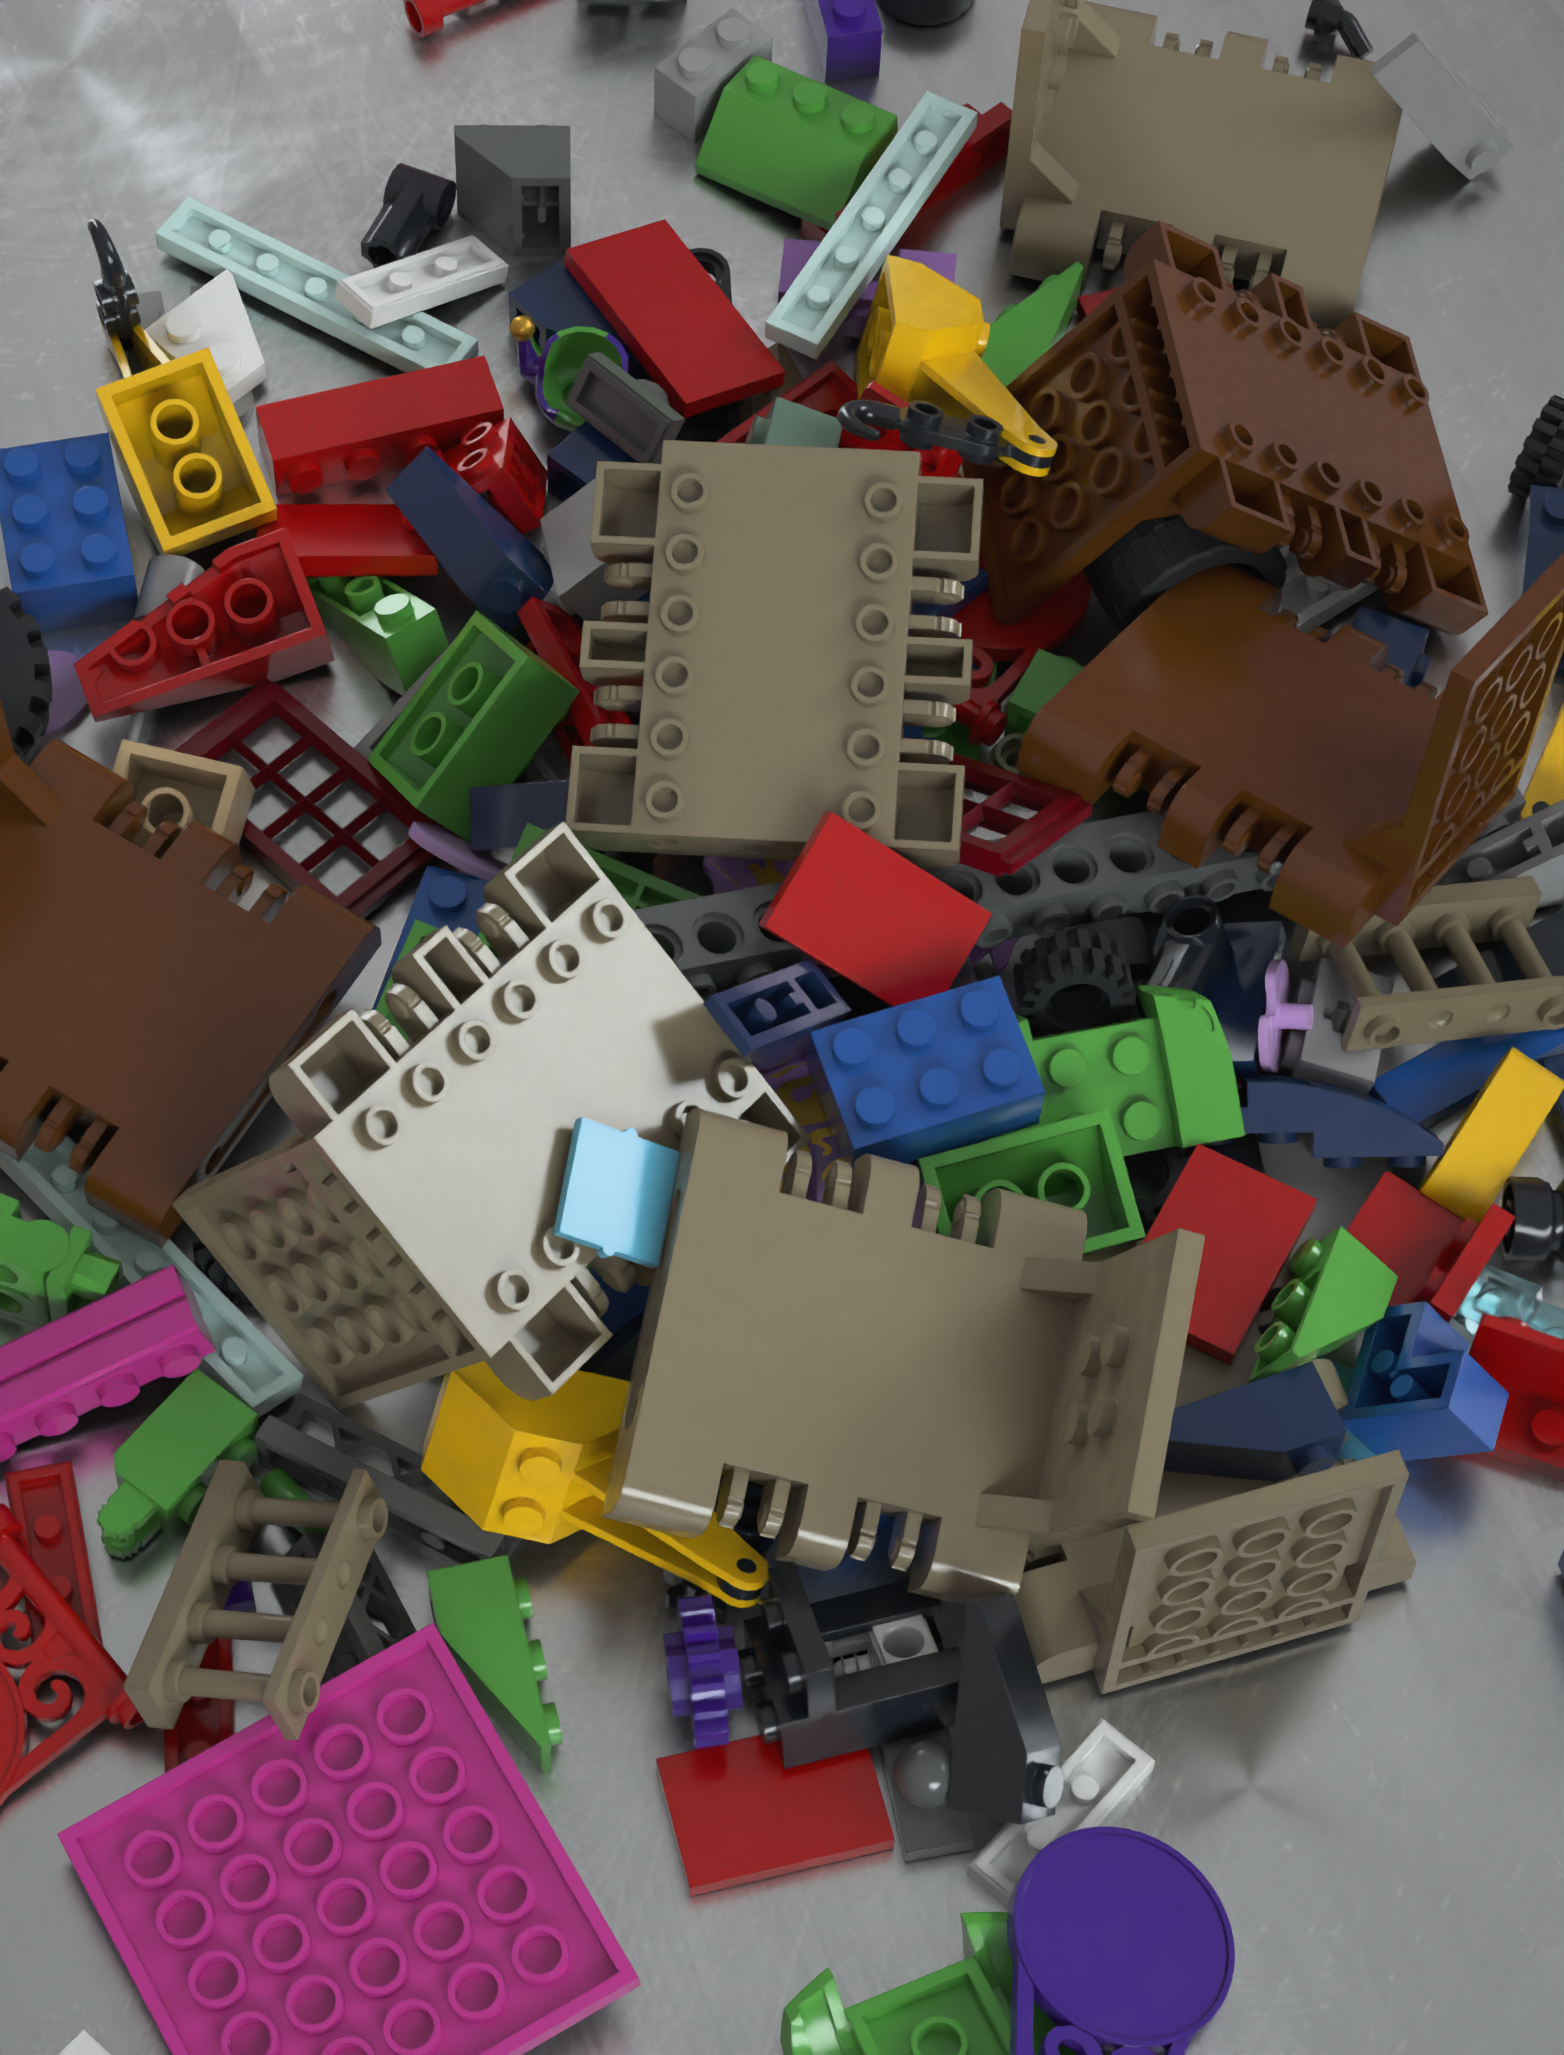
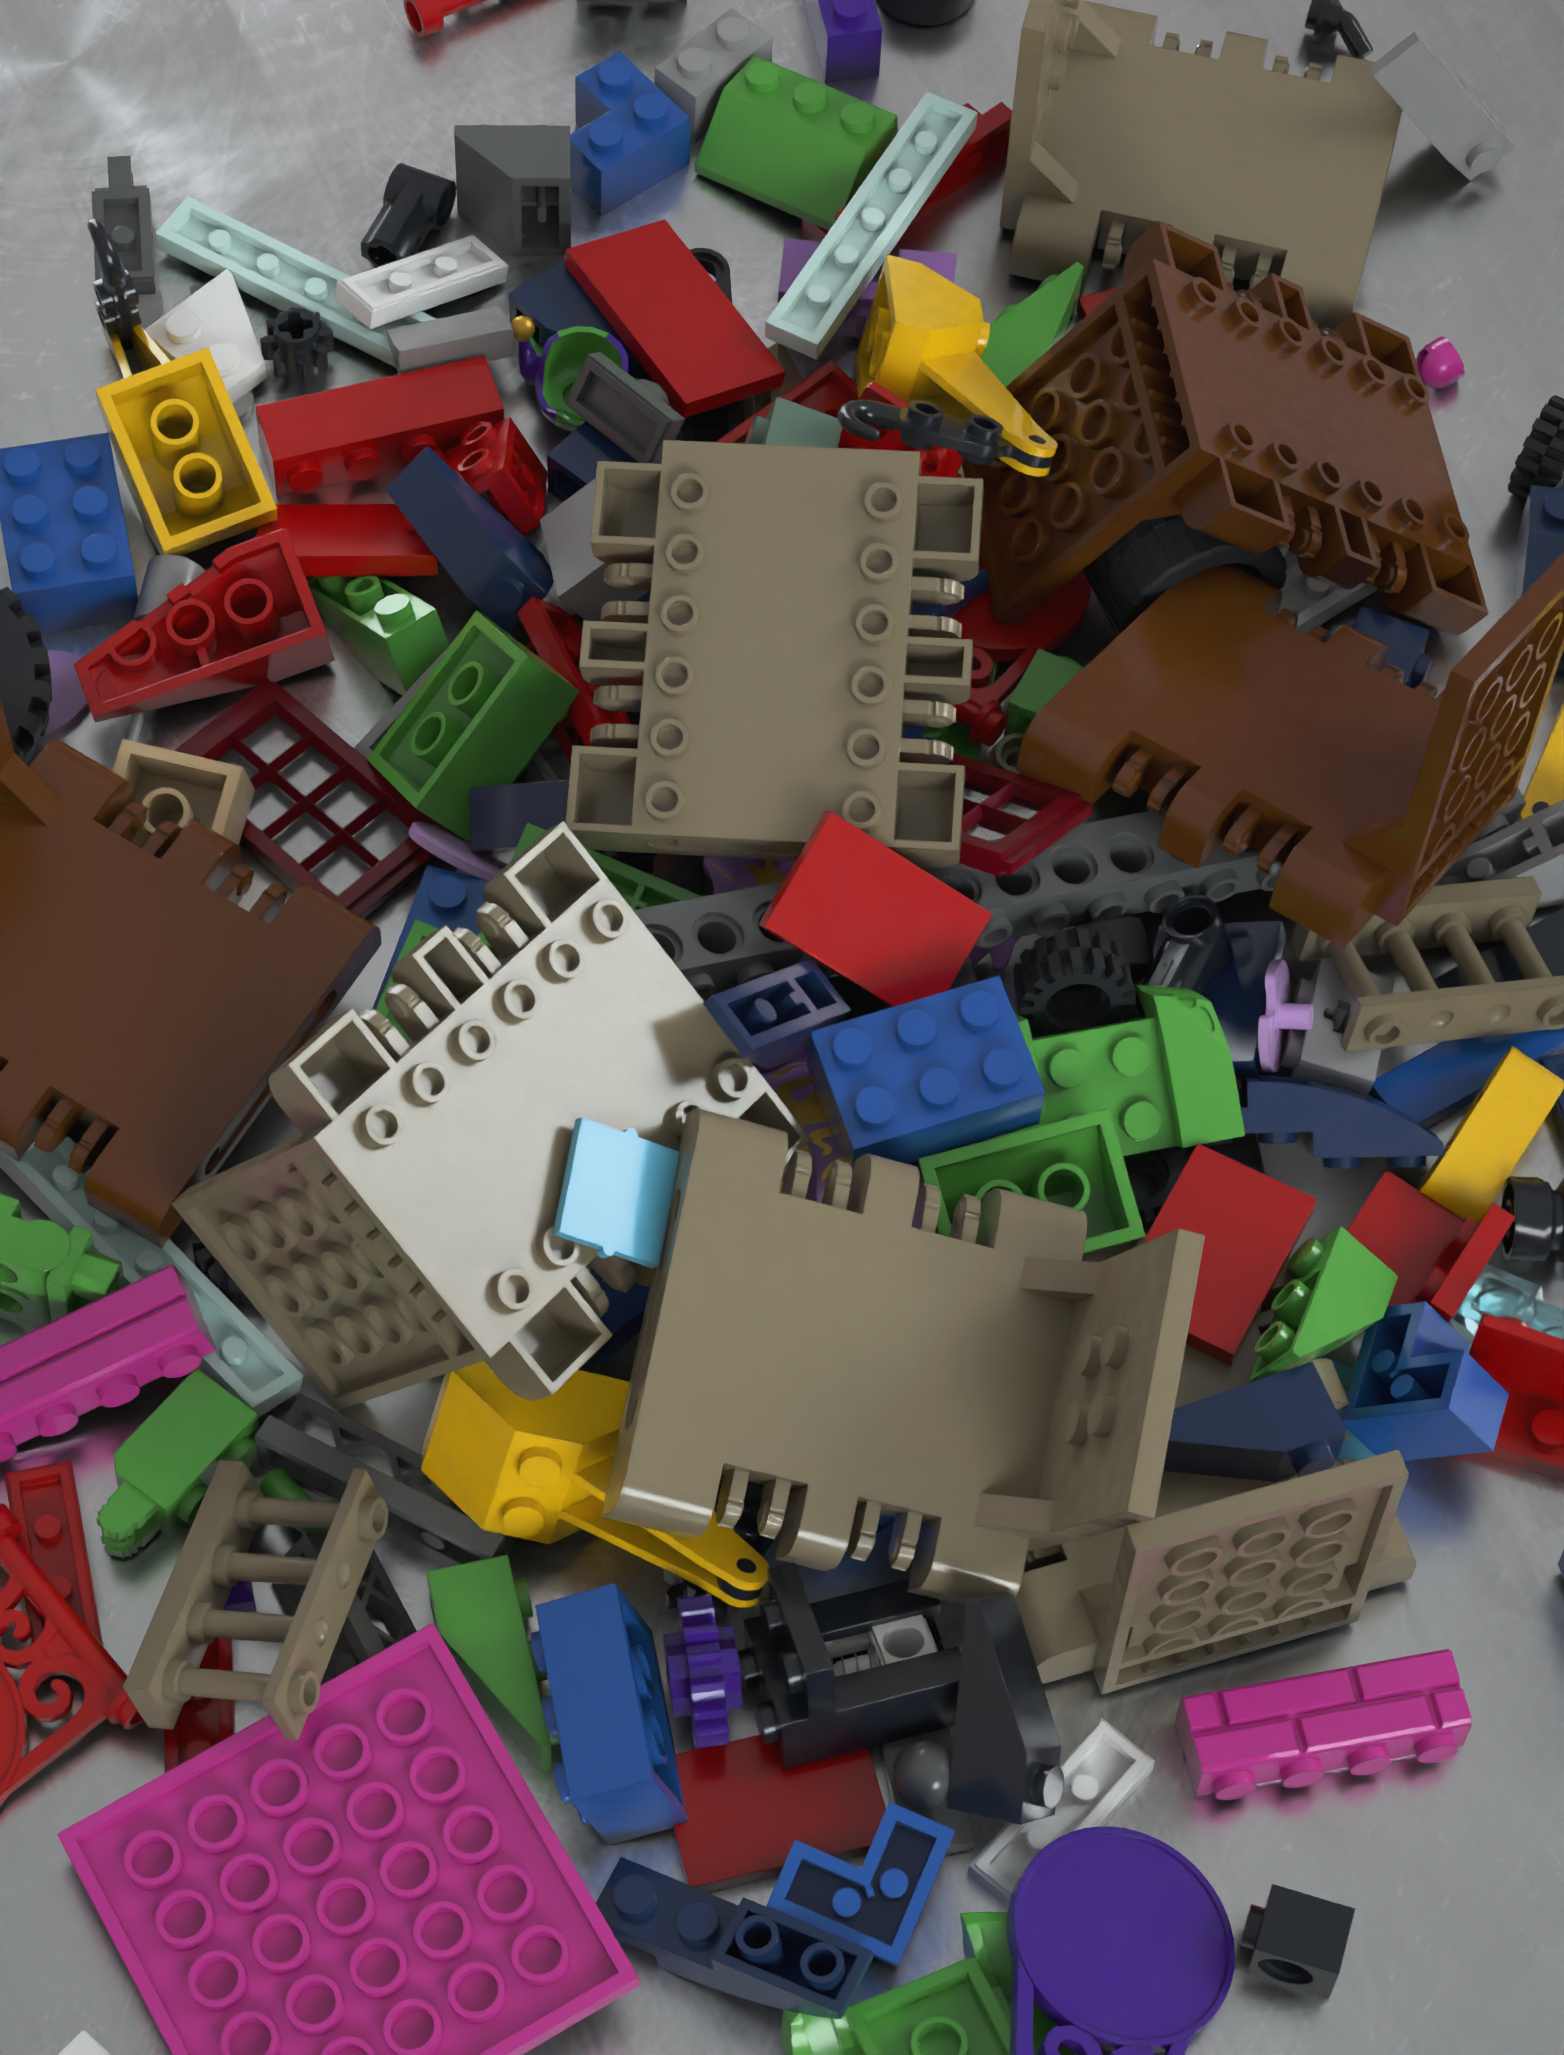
none -> dark grey hinge [92,156,156,295]
none -> black gear [260,307,334,381]
none -> light grey slope [386,306,514,374]
none -> blue brick [531,1583,688,1845]
none -> blue brick [570,51,691,217]
none -> dark blue slope [596,1857,874,2020]
none -> blue brick [766,1802,955,1968]
none -> dark pink brick [1175,1649,1472,1800]
none -> black brick [1240,1884,1355,1998]
none -> dark pink hinge [1416,336,1465,388]

